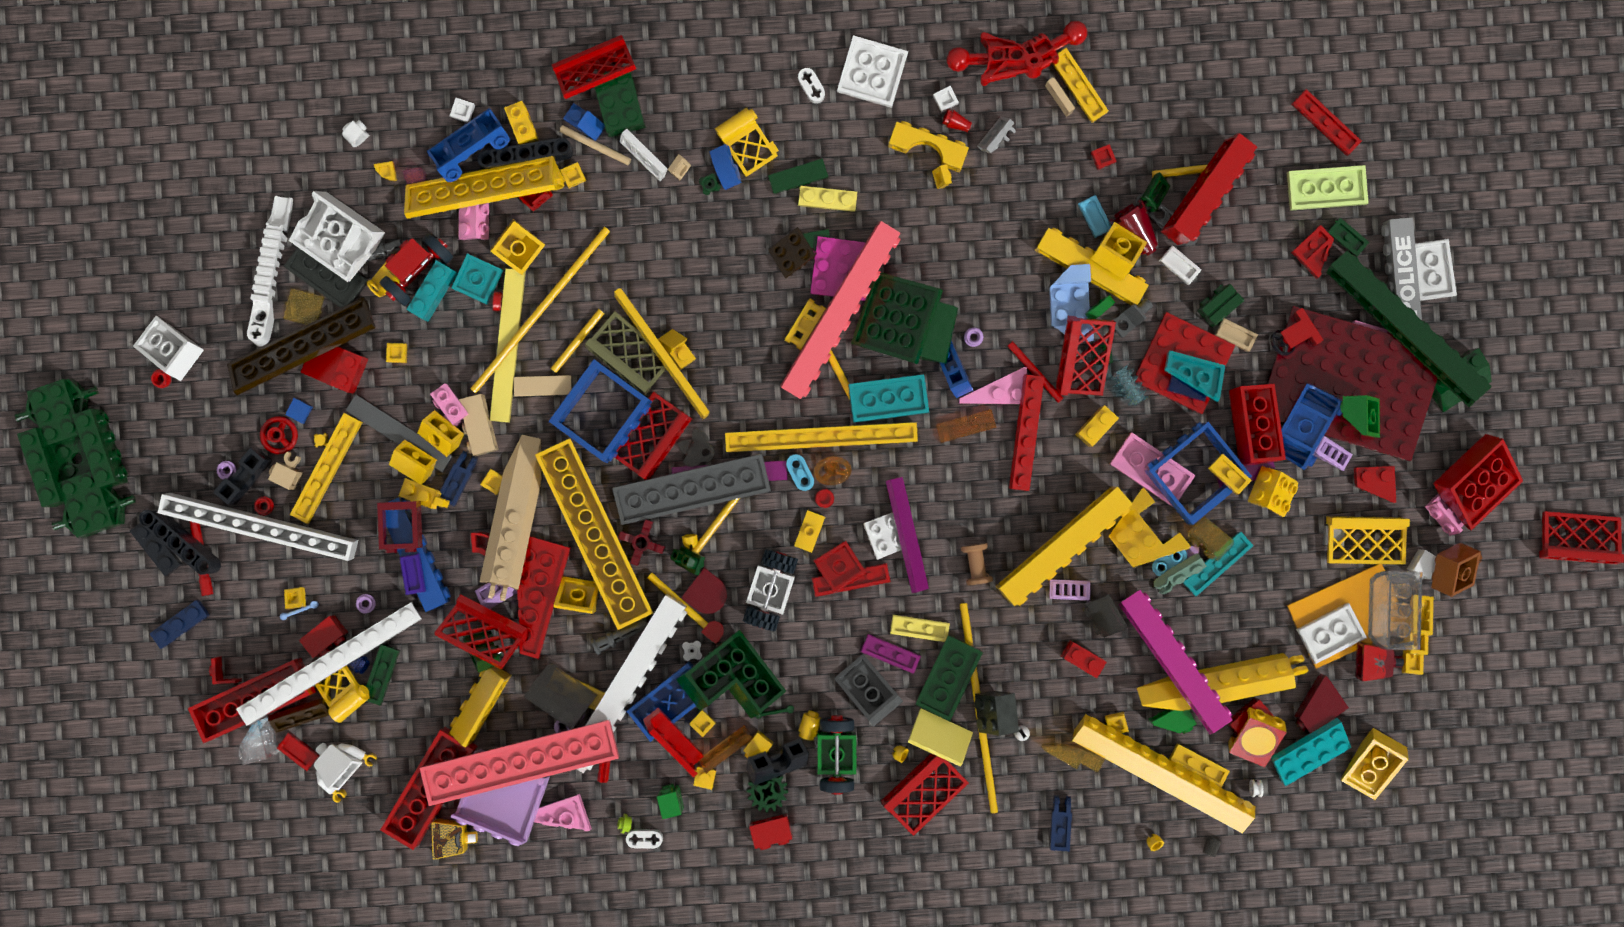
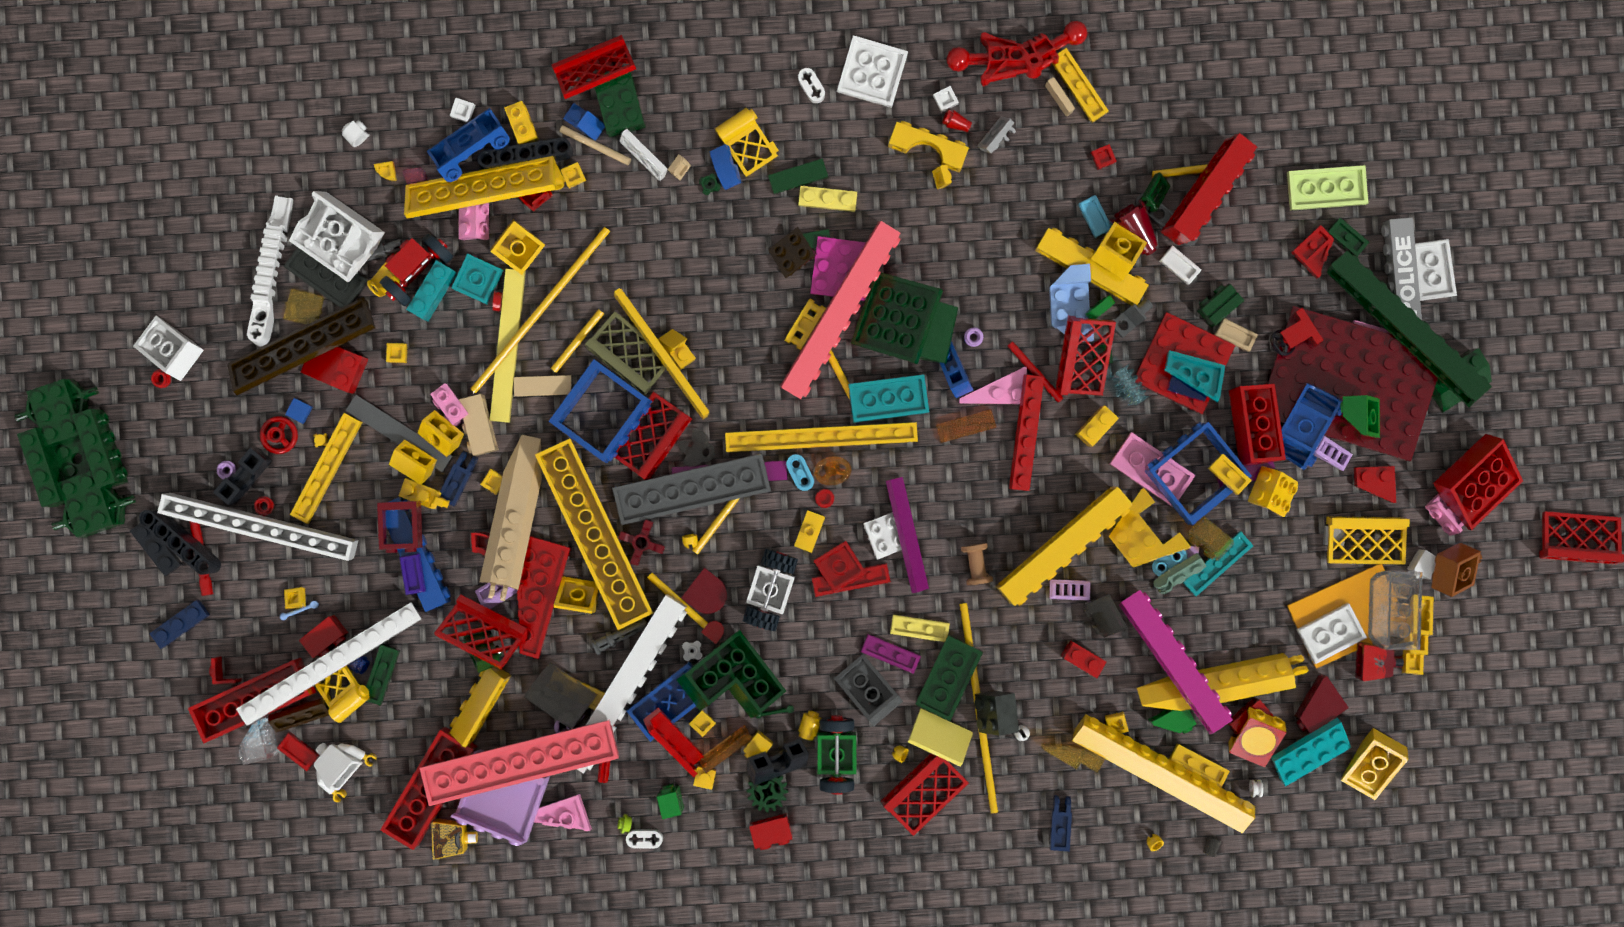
tan brick [268,452,303,490] -> none
lavender plate [356,594,376,613] -> none
dark green hips [670,546,706,575] -> none
red tile [1292,89,1362,156] -> none

